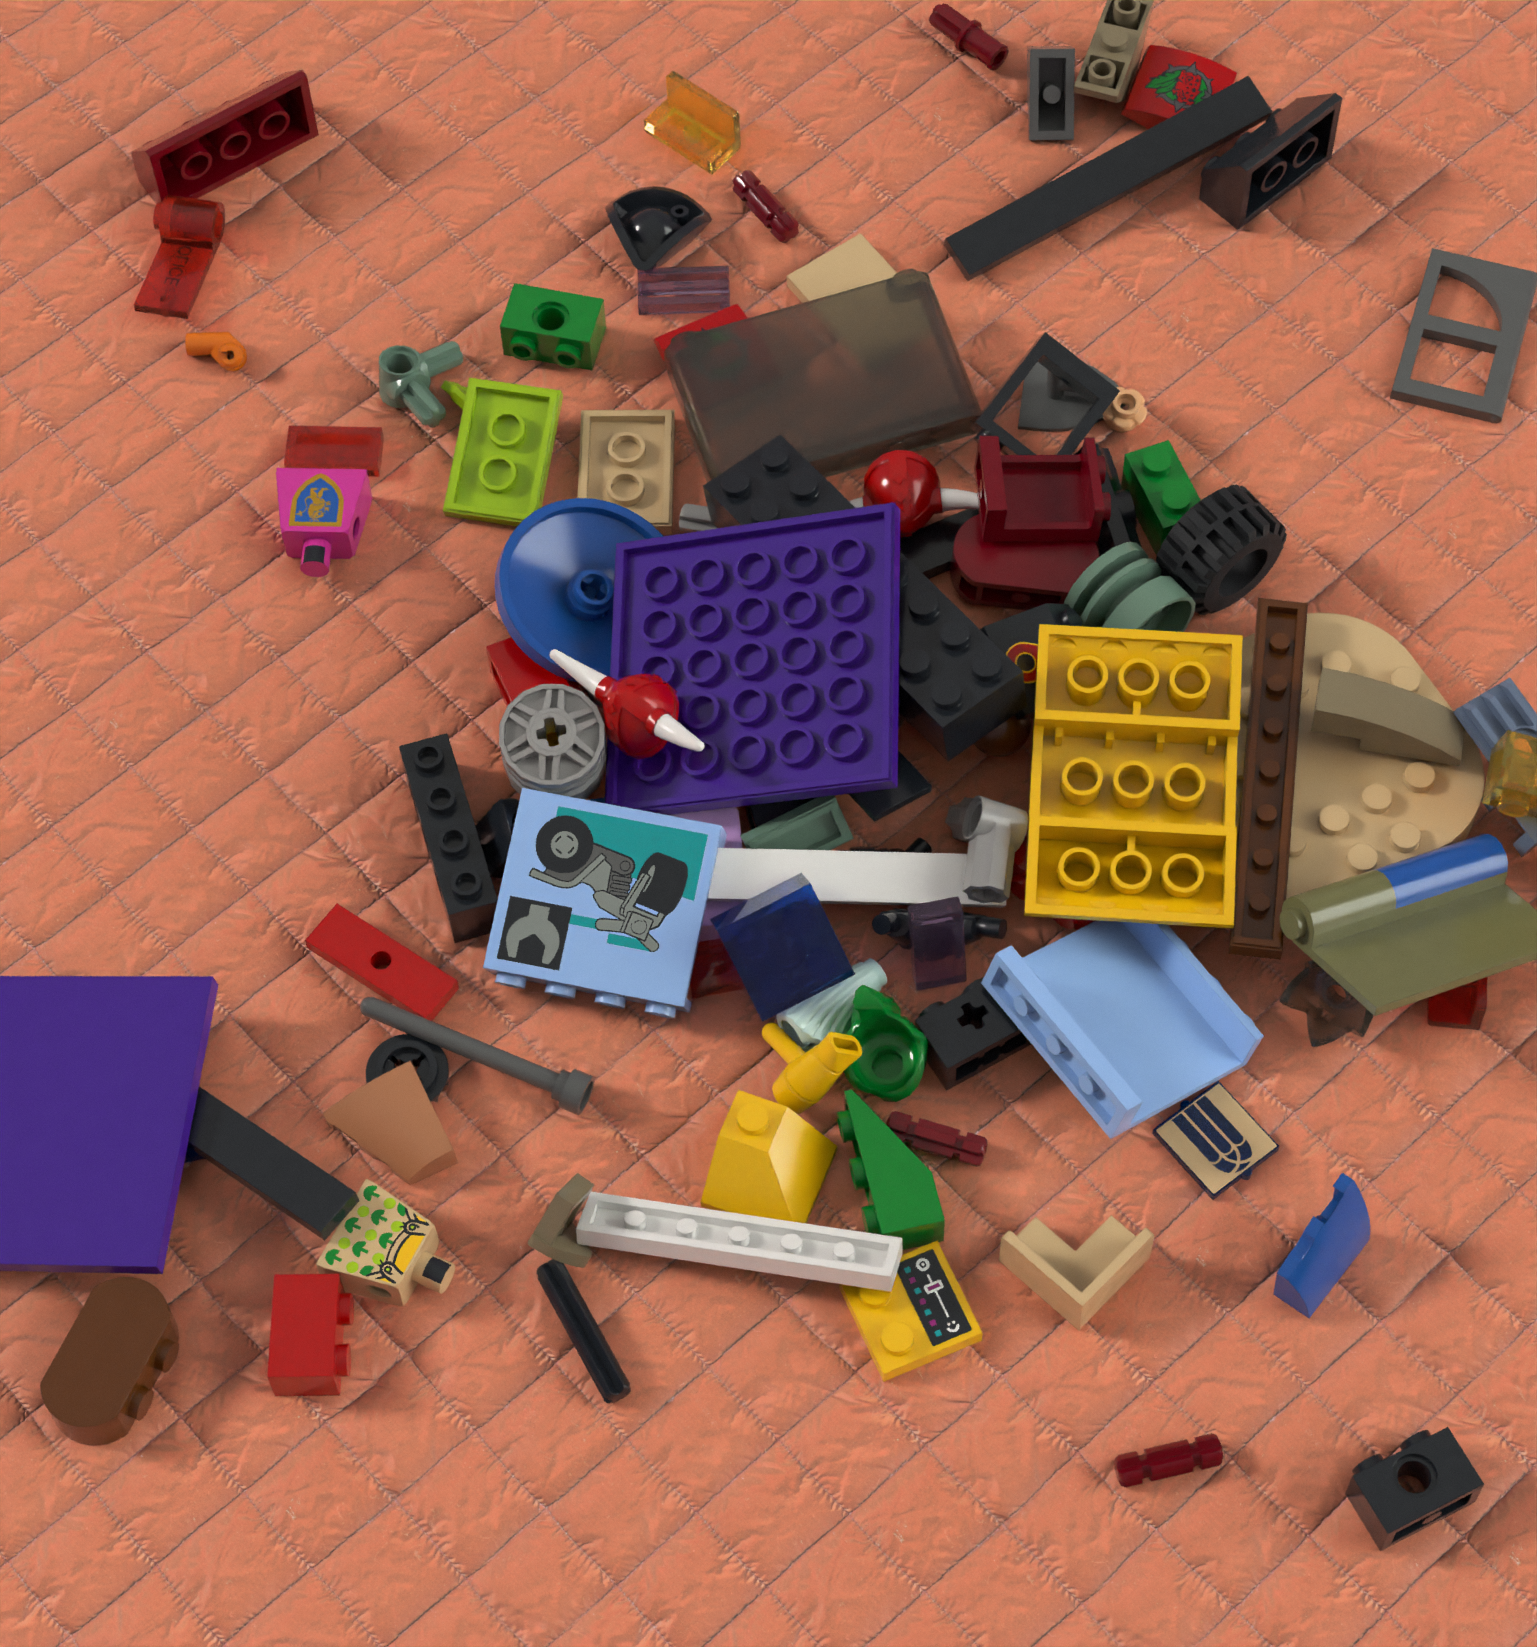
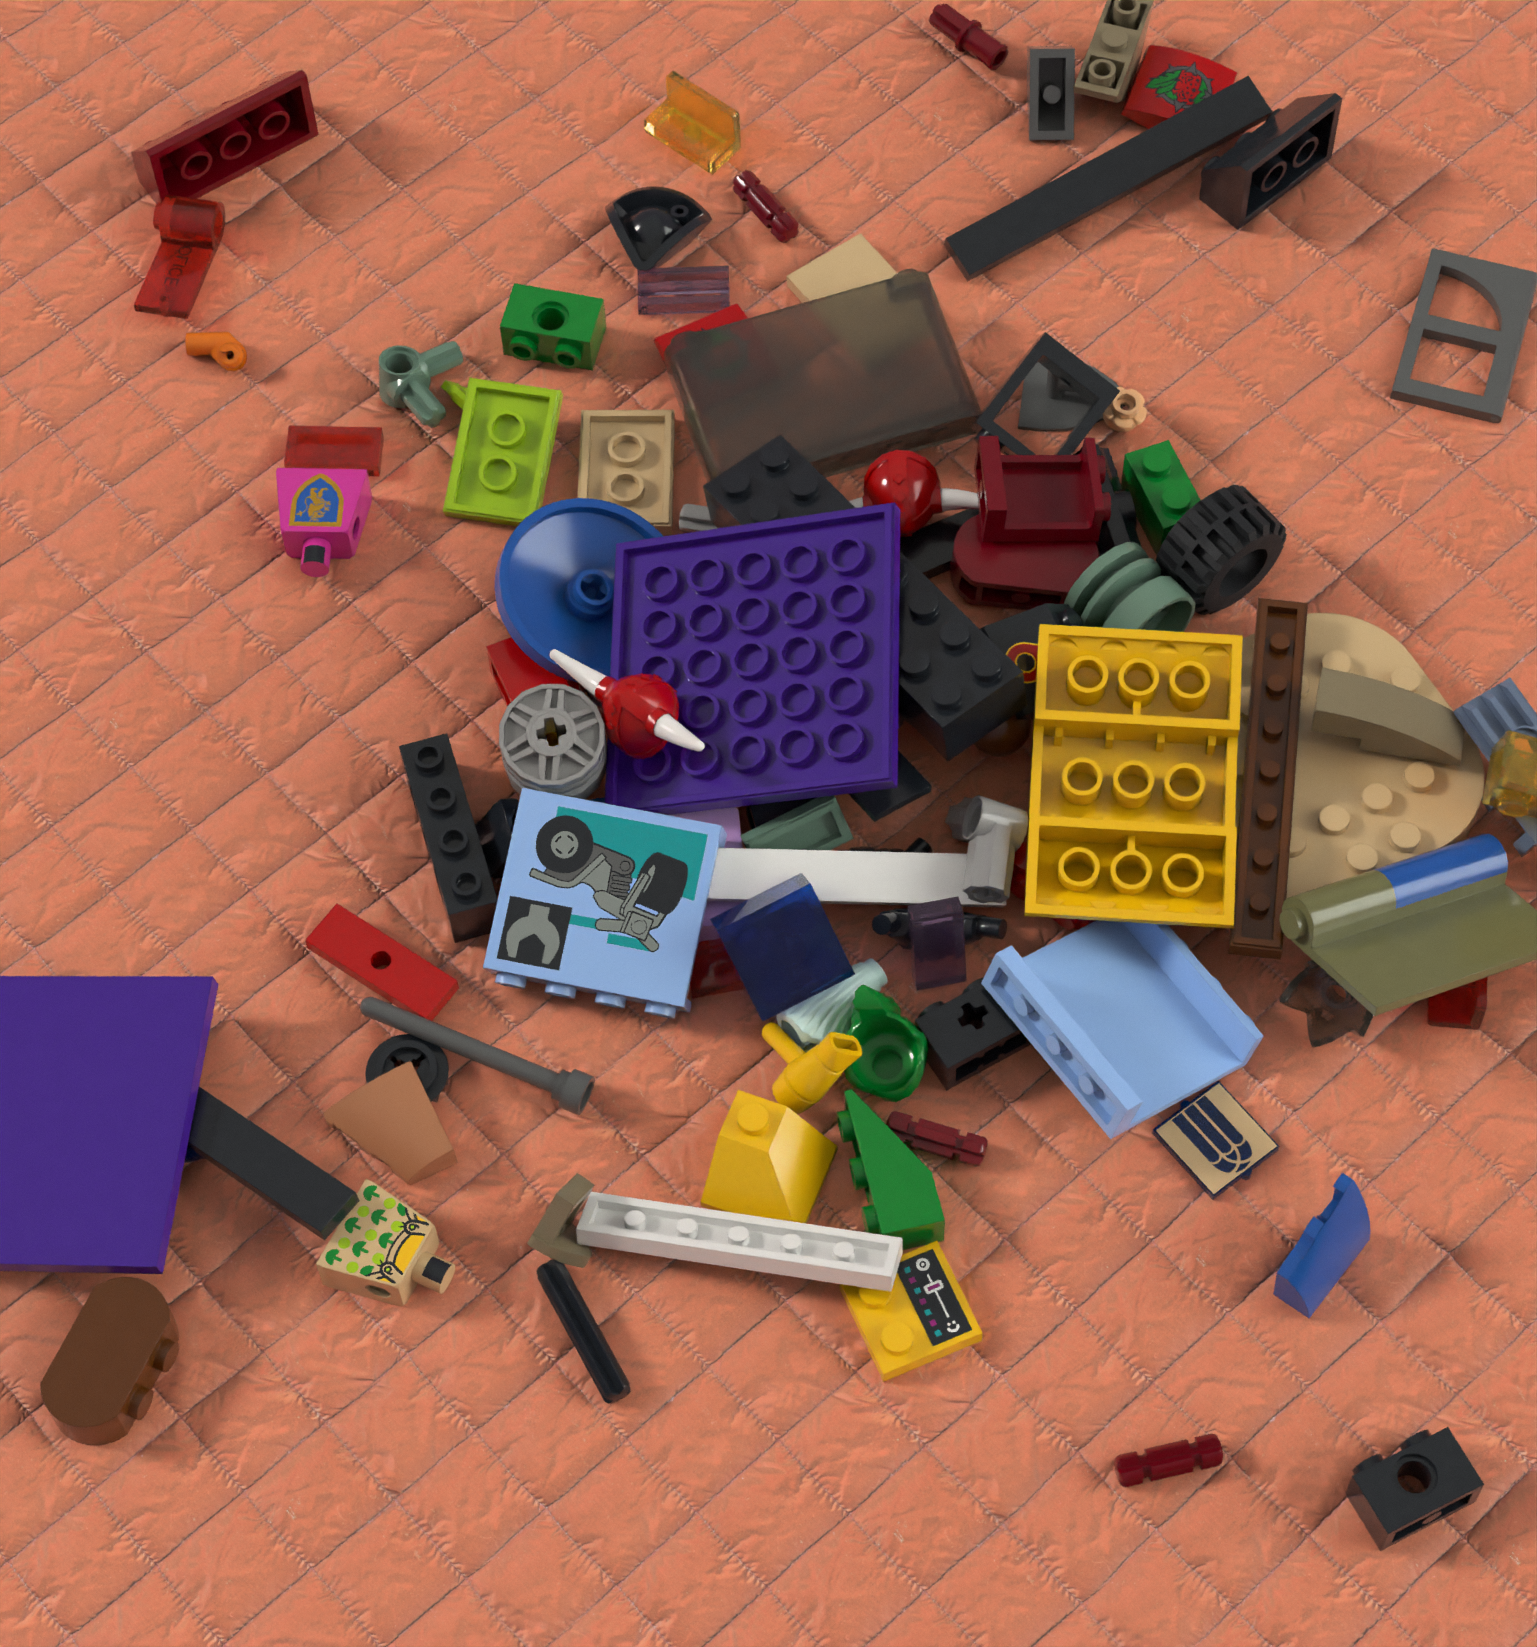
red brick [267,1274,354,1396] -> none
tan panel [999,1215,1154,1330] -> none

